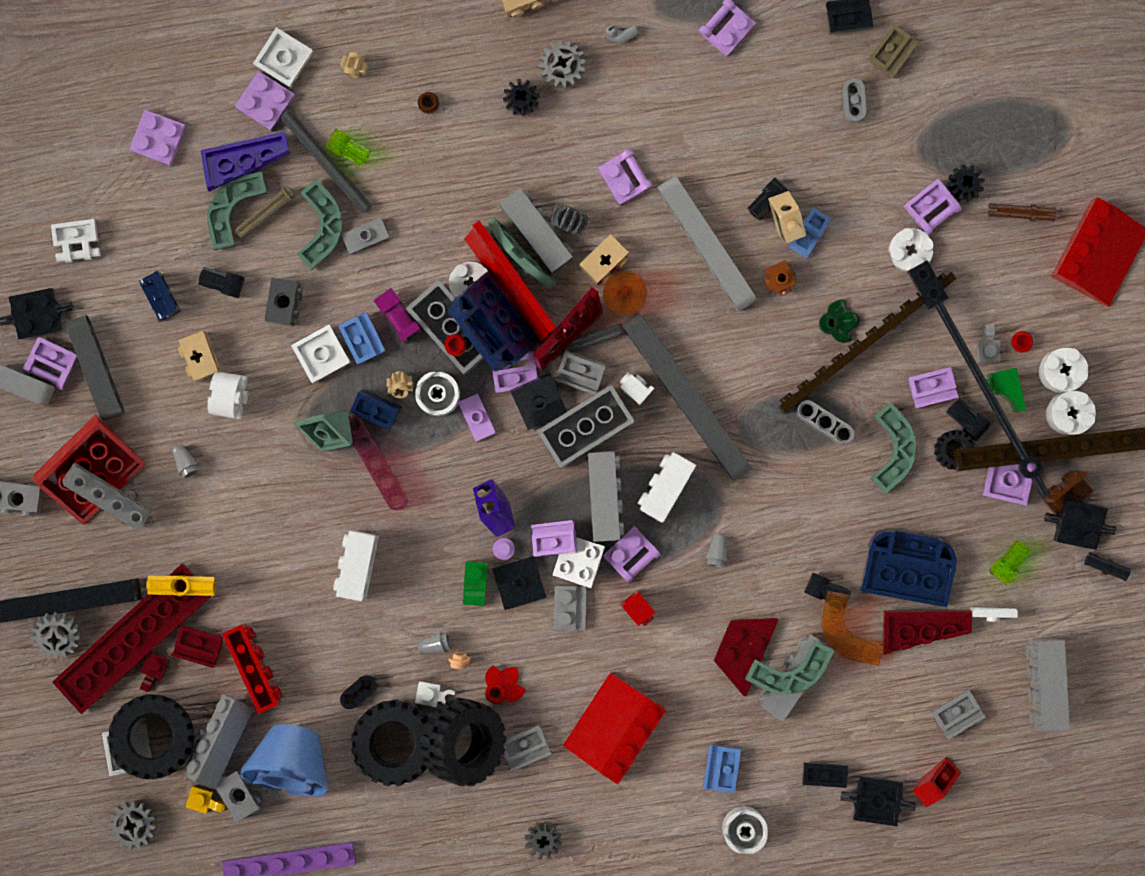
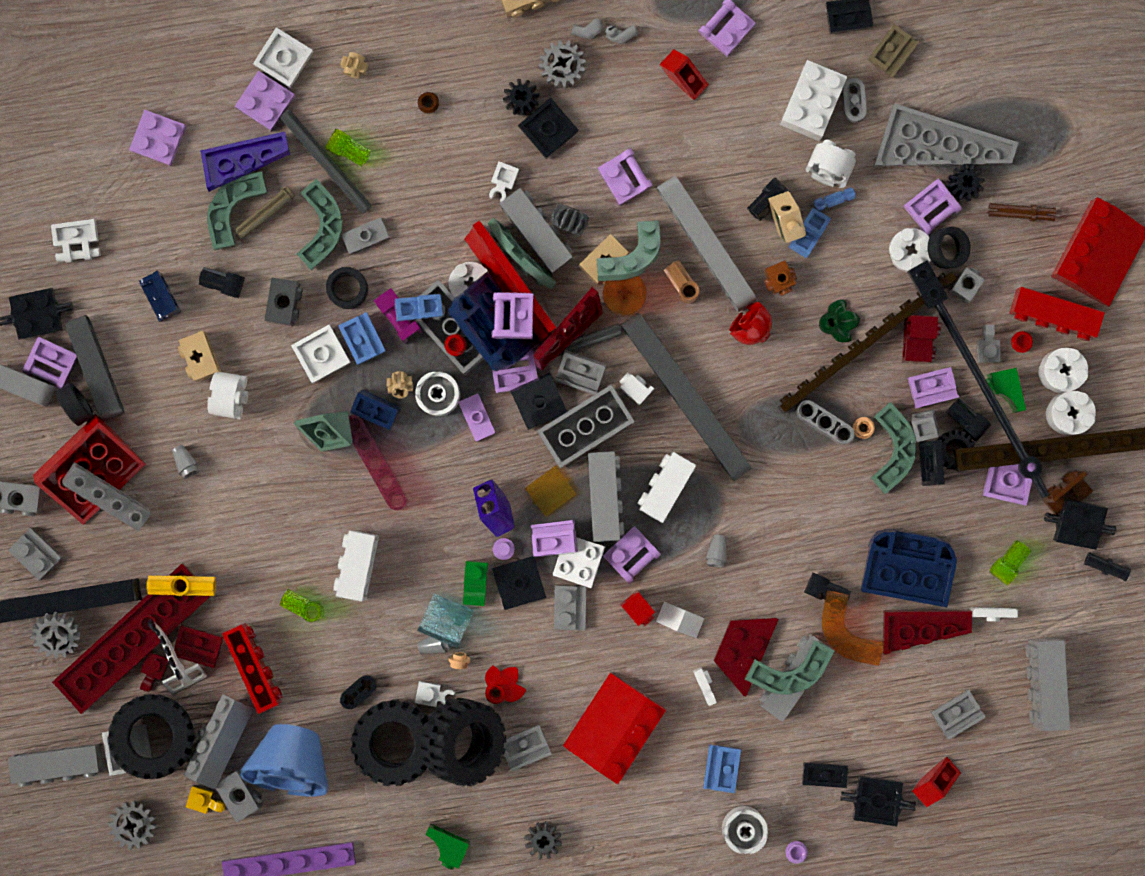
none -> light grey plate [8,527,63,580]
none -> light grey brick [8,743,104,787]
none -> black tyre [56,383,94,426]
none -> white piece [147,619,207,694]
none -> clear neon green piece [279,588,324,622]
none -> black tyre [326,267,368,309]
none -> medium blue slope [394,294,443,321]
none -> clear light blue plate [417,594,474,648]
none -> green arch [425,824,470,870]
none -> white plate [489,162,519,202]
none -> lavender plate [492,293,533,339]
none -> black plate [518,98,579,159]
none -> clear yellow piece [525,466,576,517]
none -> light grey arm [571,18,603,39]
none -> sand green plate [597,221,661,281]
none -> white slope [656,602,704,638]
none -> red slope [659,49,709,100]
none -> medium nougat piece [663,260,699,304]
none -> white plate [693,667,717,706]
none -> red cylinder [729,302,773,345]
none -> white brick [780,60,847,141]
none -> lavender plate [785,841,808,864]
none -> white brick [806,140,856,188]
none -> medium blue axle [813,187,856,211]
none -> light nougat plate [852,417,875,439]
none -> light grey wing [874,103,1018,167]
none -> dark red brick [902,315,941,364]
none -> light grey brick [911,409,939,442]
none -> black plate [919,440,945,486]
none -> black tyre [927,226,971,269]
none -> light grey brick [948,268,985,304]
none -> red brick [1009,287,1105,341]

